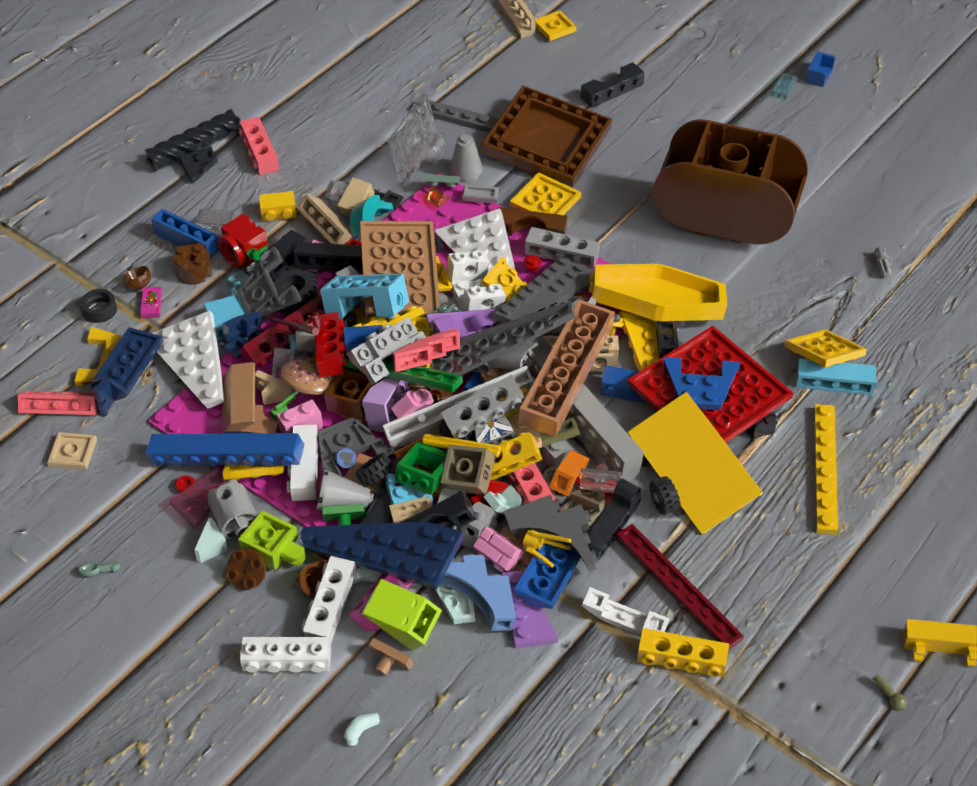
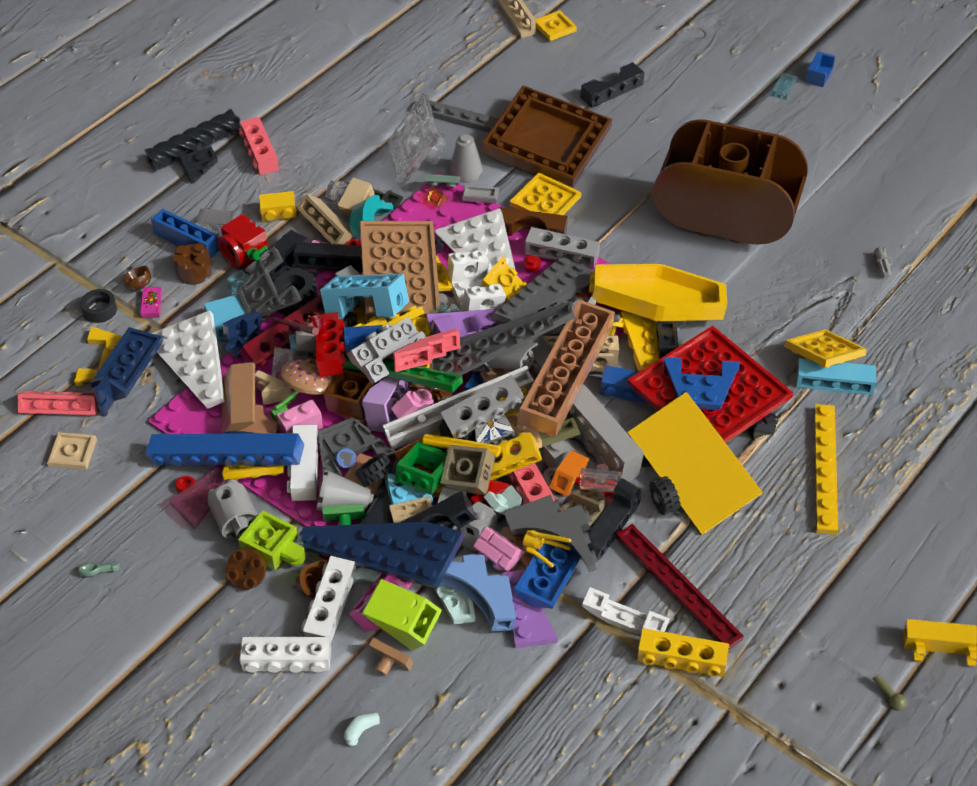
light aqua slope [194,518,228,563] -> none

